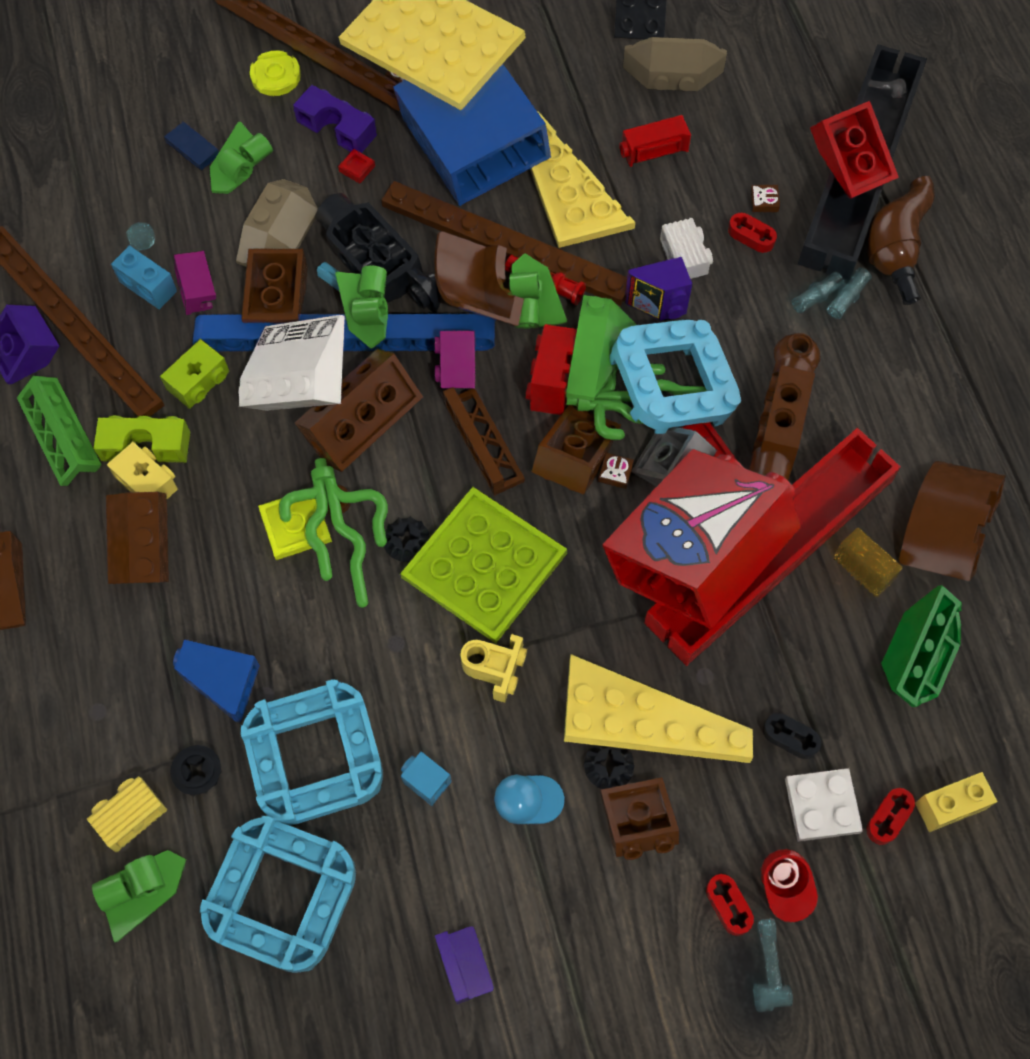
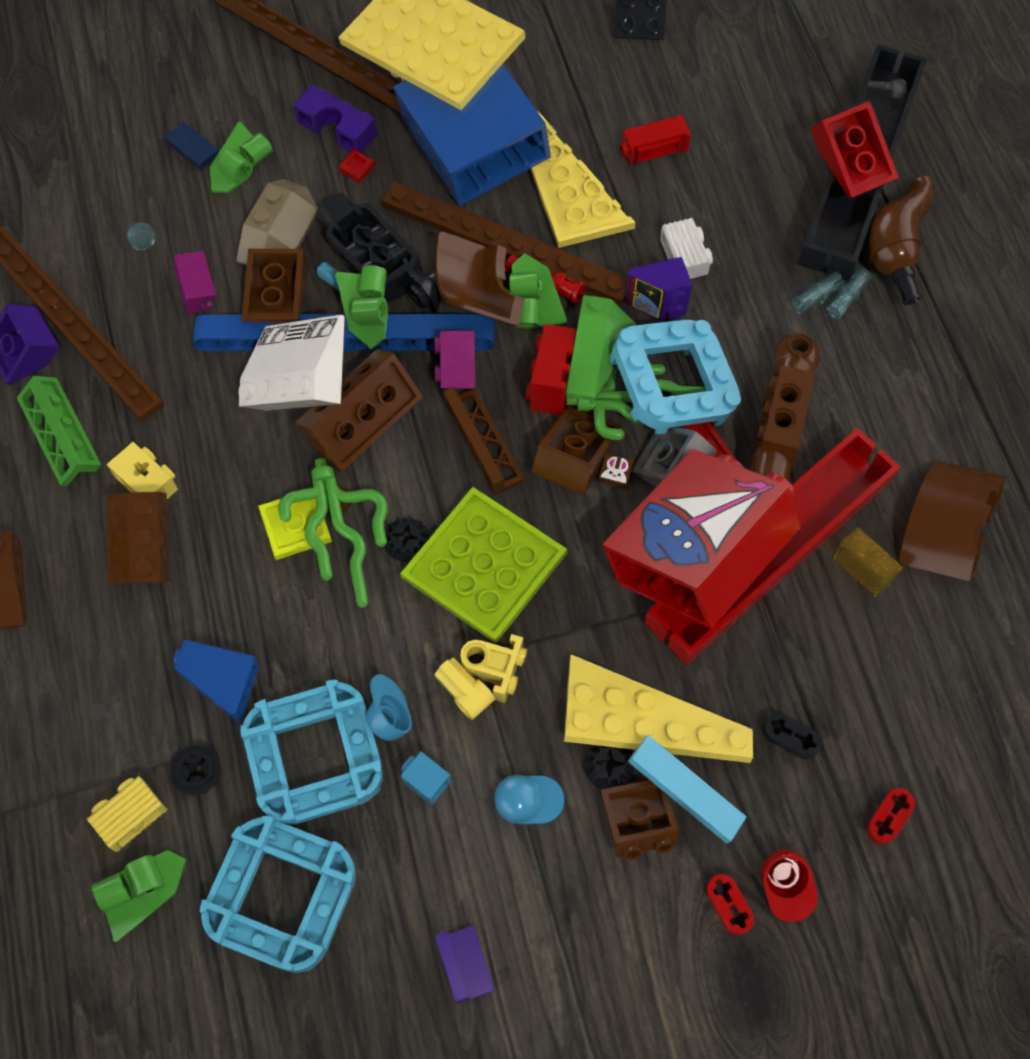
lime arch [93,415,190,462] -> none
dark azure brick [111,245,177,309] -> none
lime brick [160,339,230,409] -> none
neon yellow tile [250,51,301,96] -> none
dark tan wedge [623,37,727,91] -> none
red beam [728,213,777,253] -> none
tile [750,185,780,212] -> none
clear light blue brick [753,919,793,1012] -> none
white plate [785,768,863,842] -> none
green wedge [881,585,962,707] -> none
light yellow brick [915,772,998,832] -> none
none -> dark azure cap [366,674,412,741]
none -> light yellow piece [434,657,496,720]
none -> medium azure tile [628,735,746,844]

